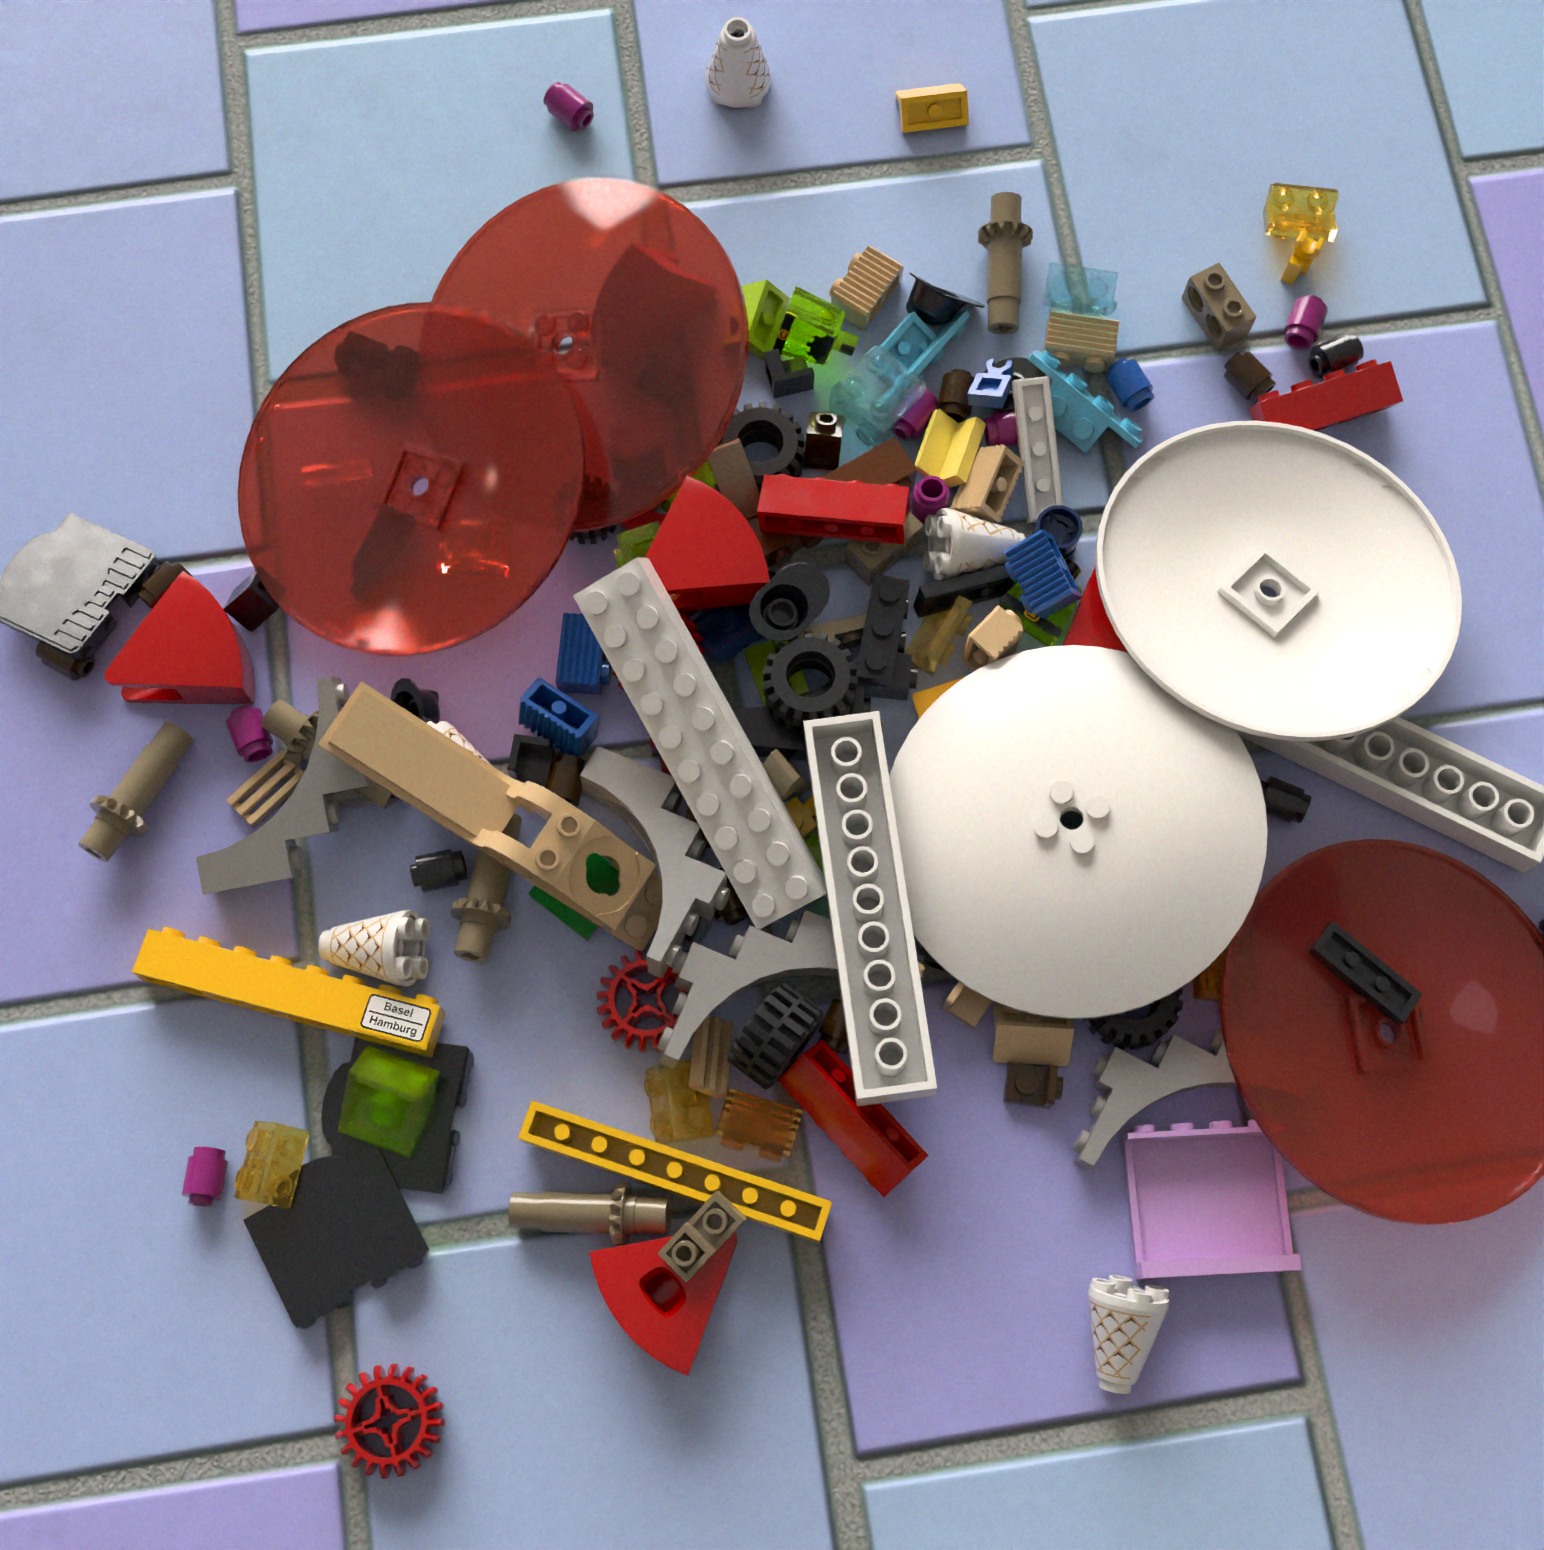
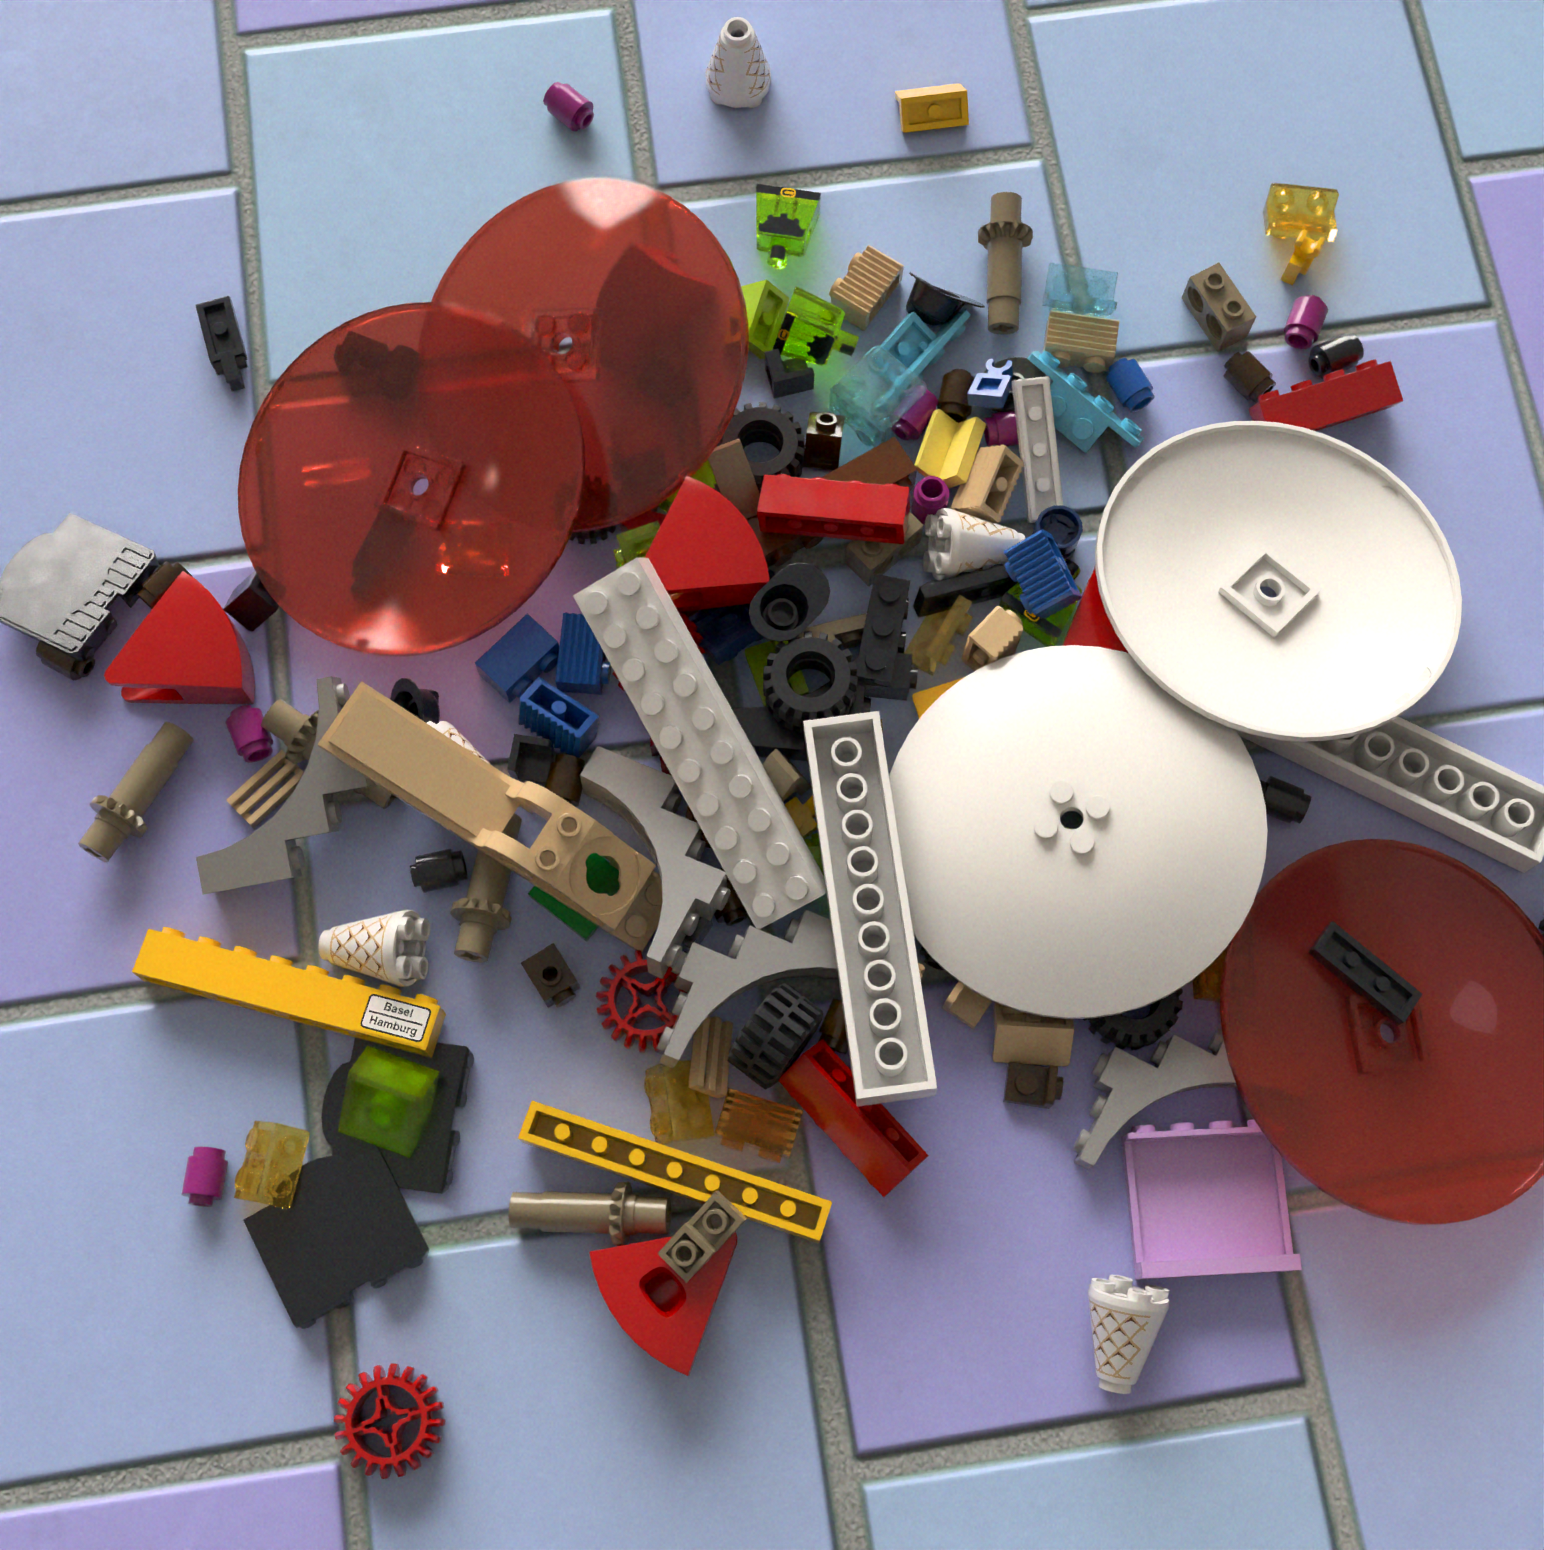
none -> black hinge [195,296,248,392]
none -> blue brick [475,613,559,703]
none -> dark brown brick [521,943,581,1008]
none -> clear neon green torso [756,184,821,269]

